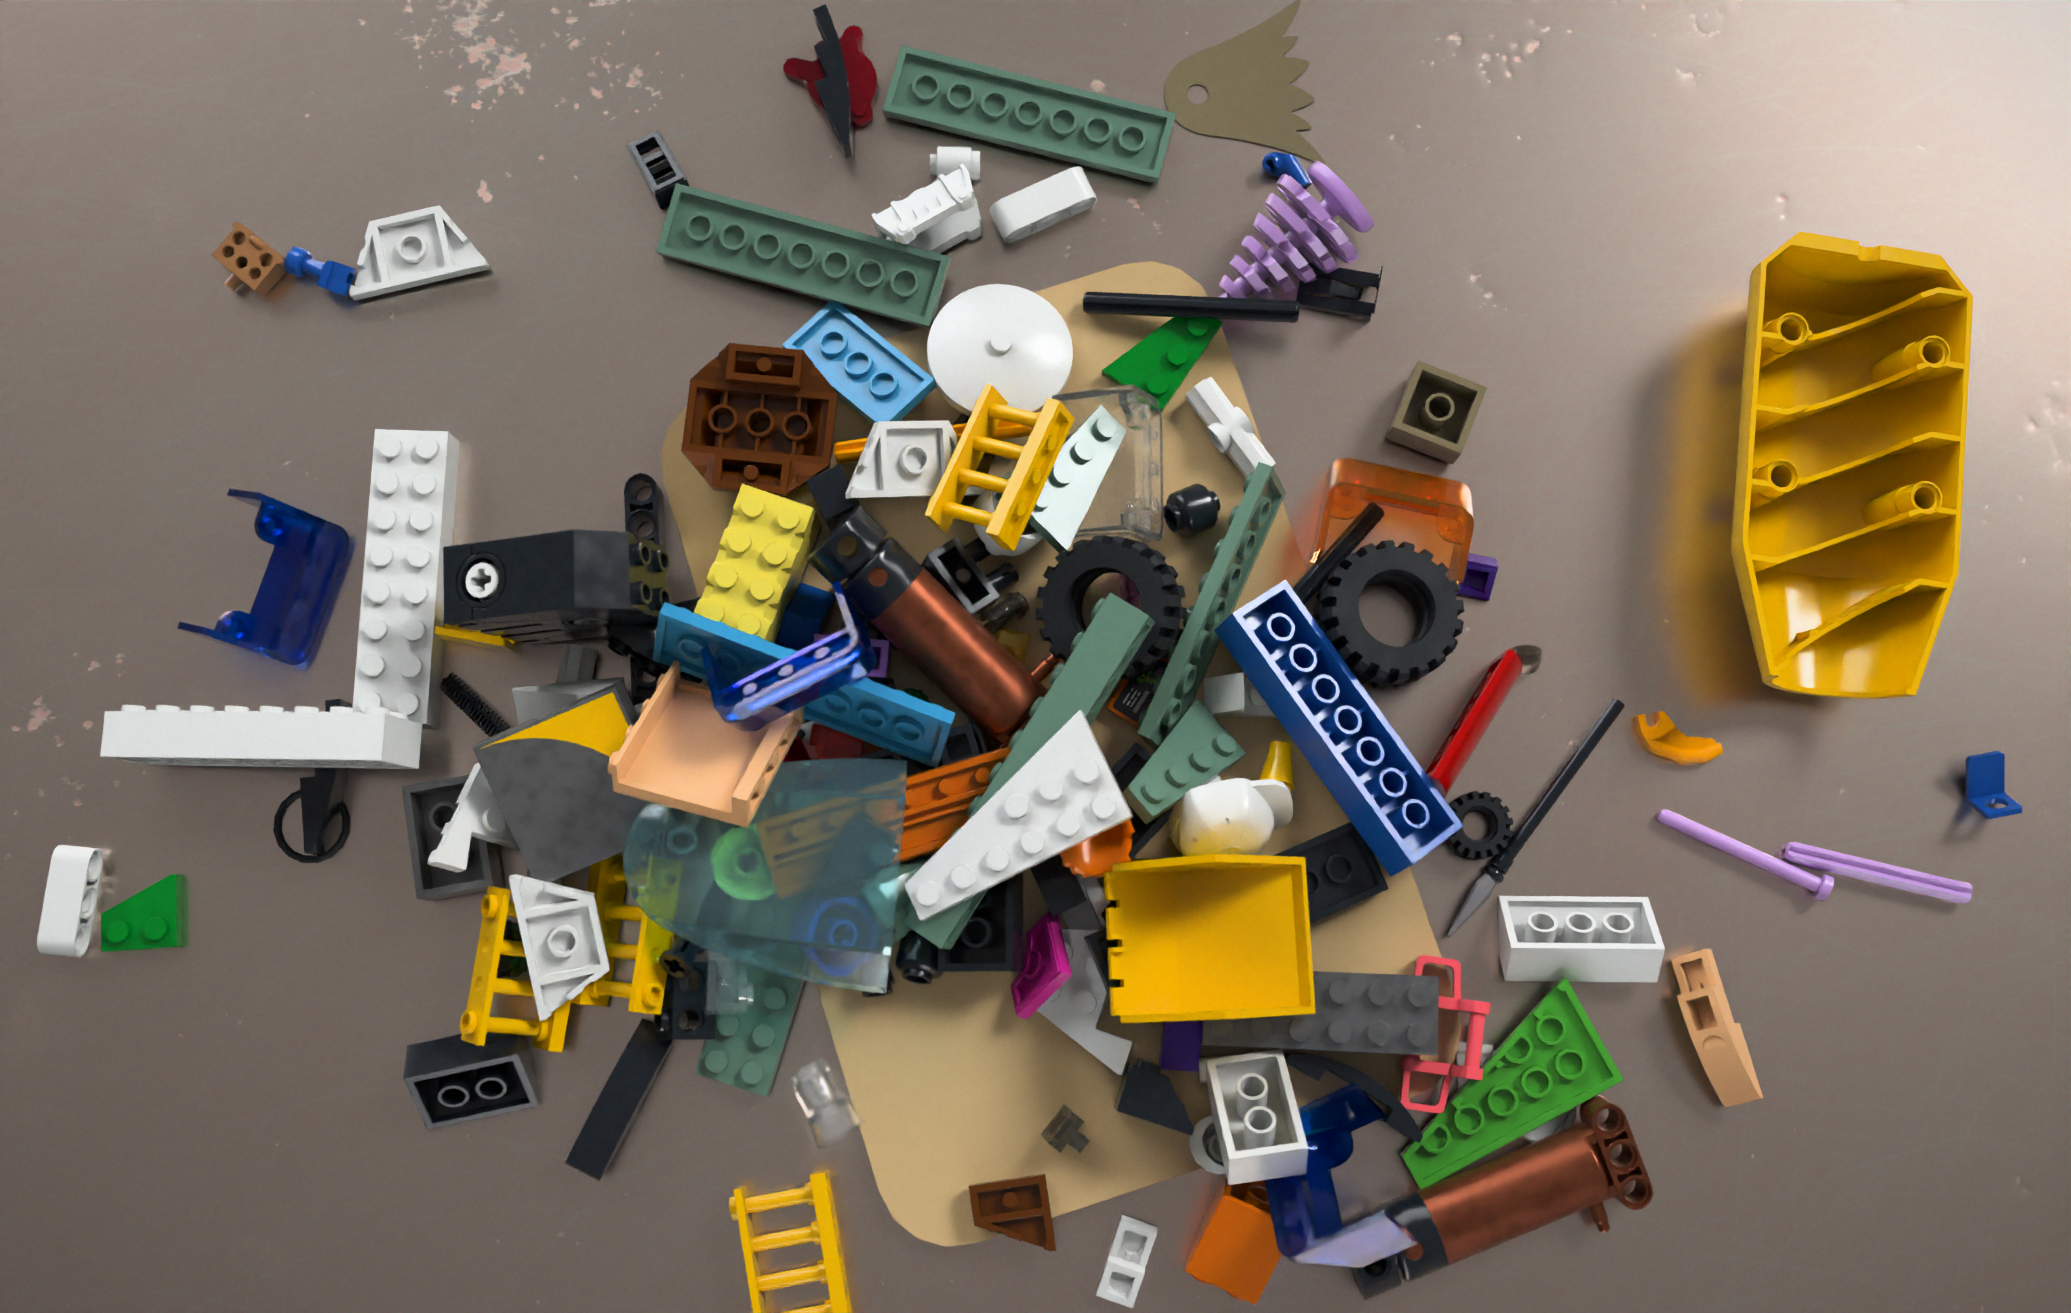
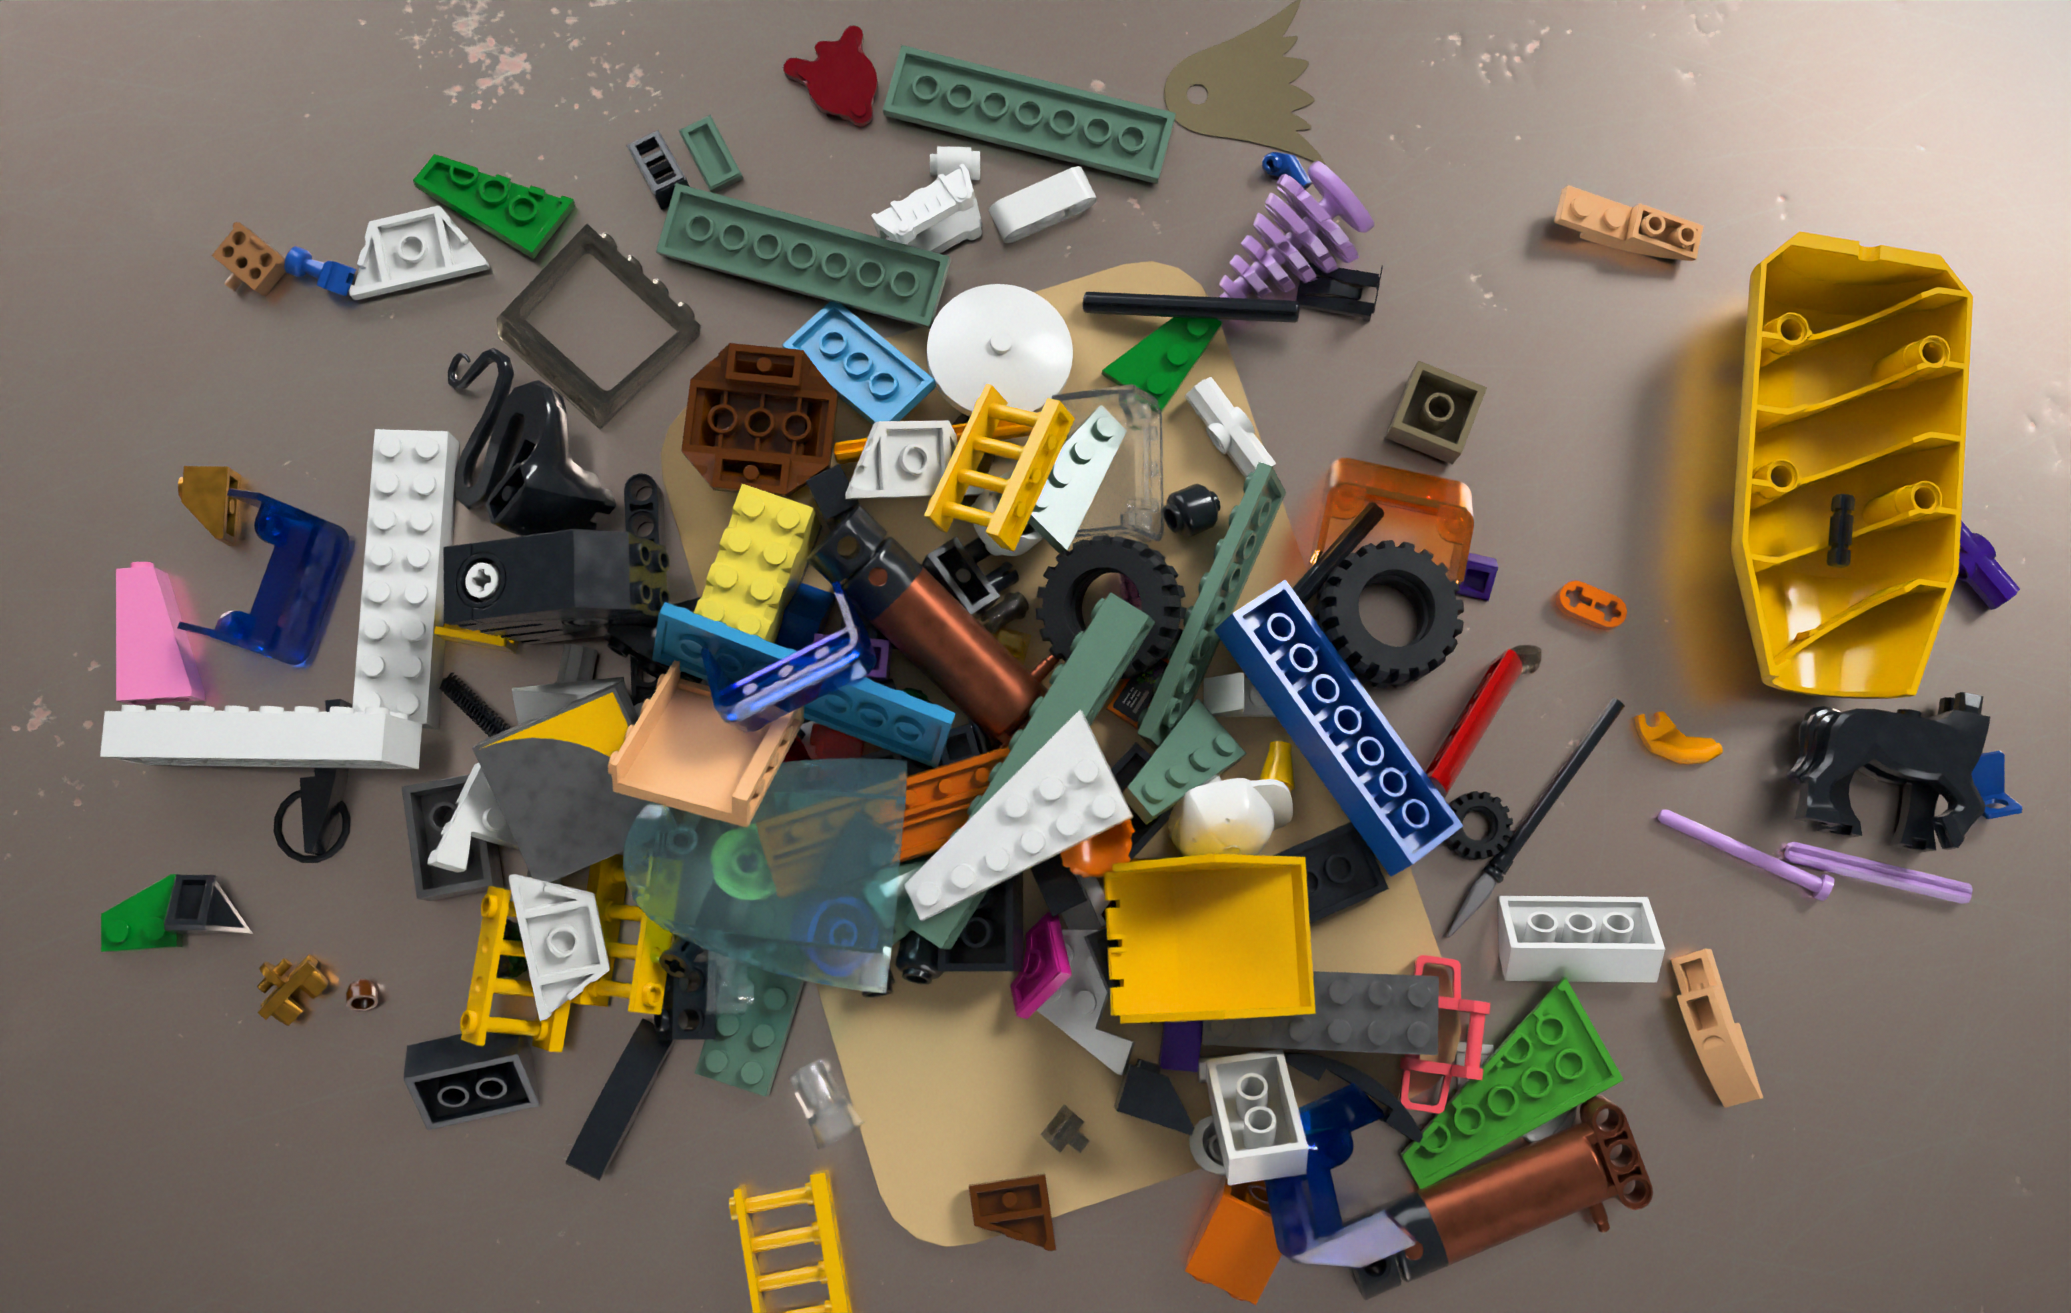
white beam [37,845,103,958] -> none
black slope [813,4,853,158] -> none
white slope [1096,1215,1158,1308] -> none
none -> bright pink slope [116,562,205,705]
none -> black slope [164,875,253,934]
none -> pearl gold slope [178,466,241,546]
none -> pearl gold hips [257,954,328,1026]
none -> reddish brown hinge [346,978,378,1011]
none -> green wing [413,154,575,259]
none -> black hips [448,348,616,536]
none -> clear smoke windscreen [496,224,701,430]
none -> sand green tile [679,115,743,193]
none -> light nougat slope [1554,185,1703,261]
none -> orange beam [1555,580,1627,630]
none -> black piece [1787,692,1990,852]
none -> black axle [1827,494,1855,568]
none -> dark purple piece [1957,520,2020,610]

